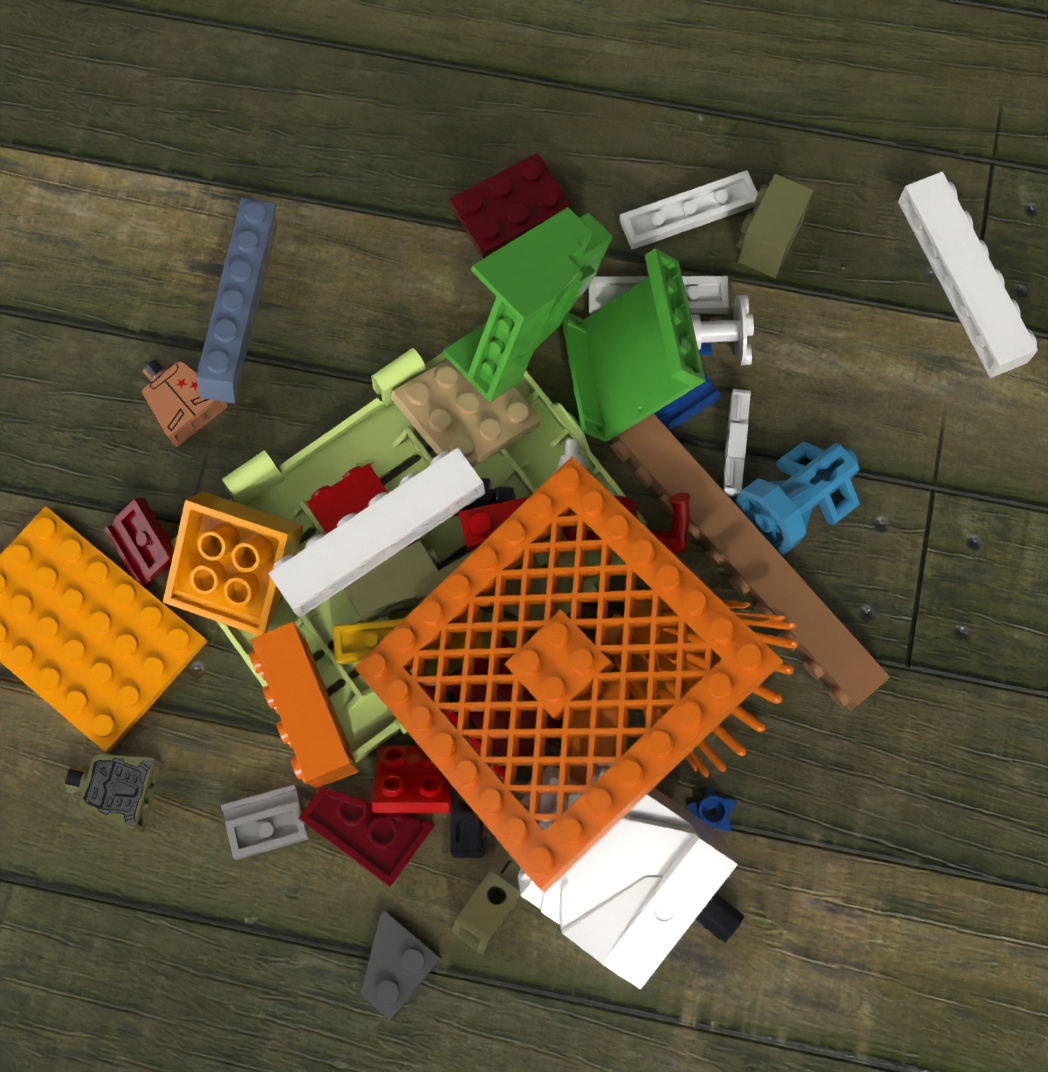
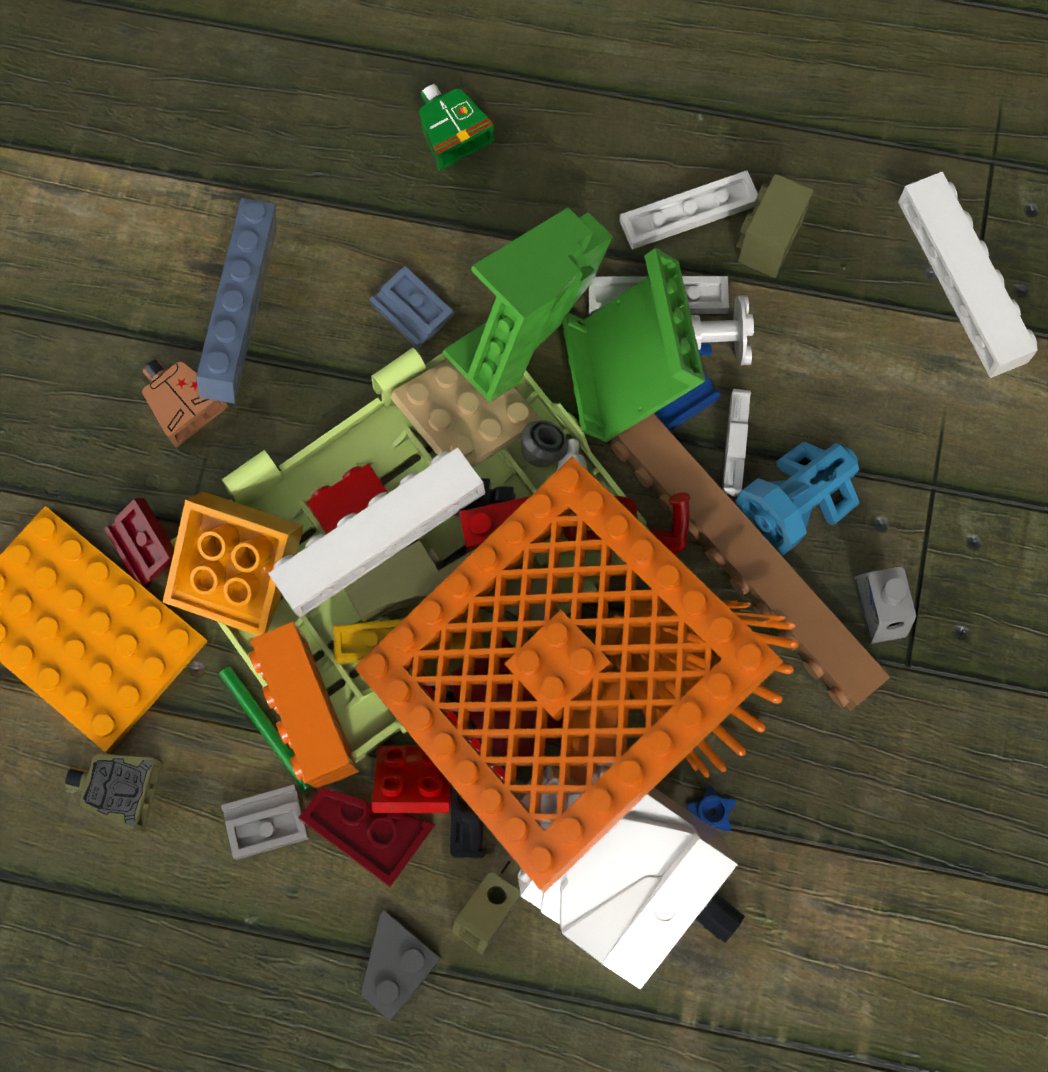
dark red plate [449,152,572,259] -> none
none -> green bar [219,666,313,792]
none -> sand blue plate [369,266,454,350]
none -> green torso [418,84,495,171]
none -> dark grey cone [521,421,568,467]
none -> light grey torso [854,566,916,644]

